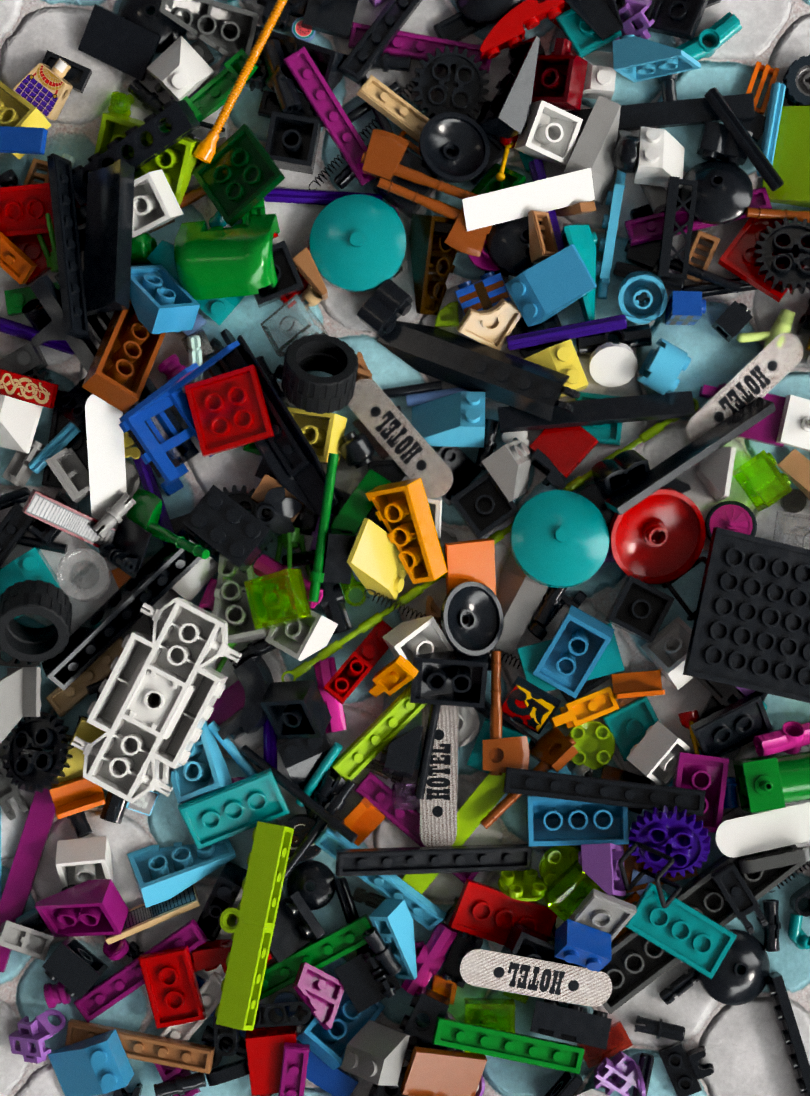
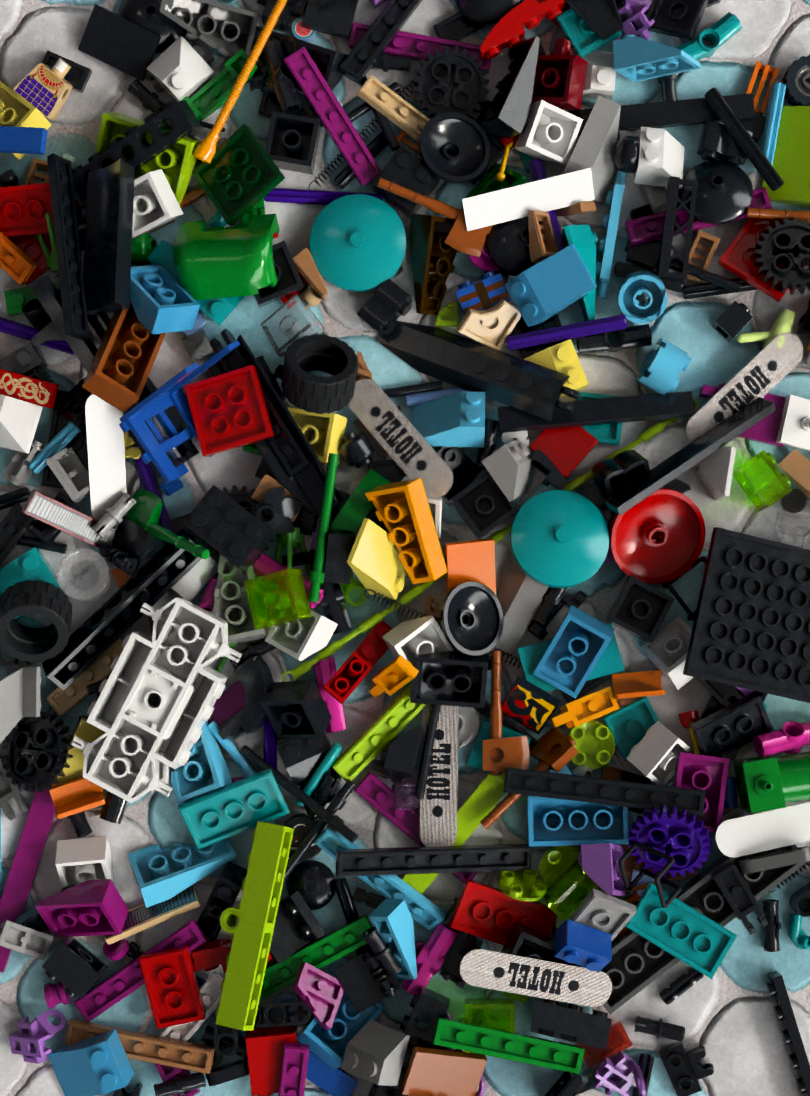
clear neon green plate [108,91,135,116] -> none
slope [125,791,160,816] -> none
magenta wheel [157,354,187,382] -> none
light aqua axle [187,335,204,383] -> none
orange panel [343,797,385,846] -> none
dark orange piece [360,128,478,199] -> none
orange tile [431,974,457,1005] -> none
white tile [589,342,638,387] -> none
blue brick [665,291,706,325] -> none
black dish [698,929,770,1006] -> none
dark pink wheel [705,501,757,541] -> none

